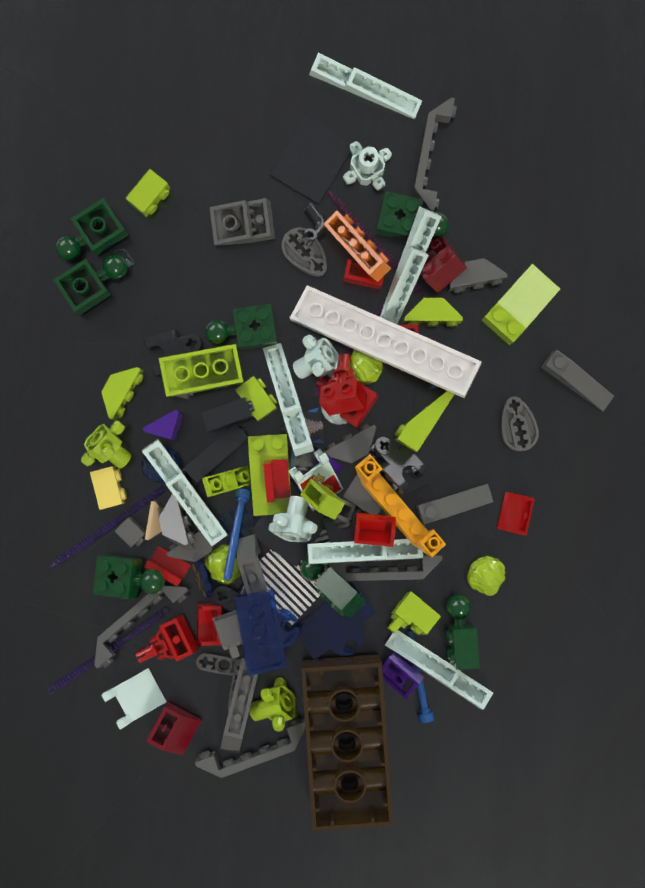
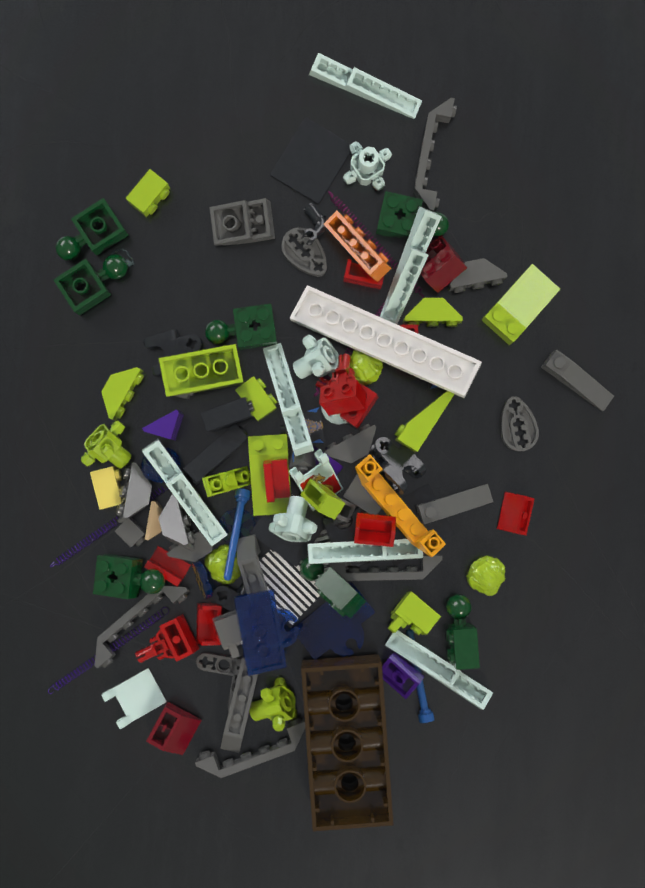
none -> slope [116,462,152,523]

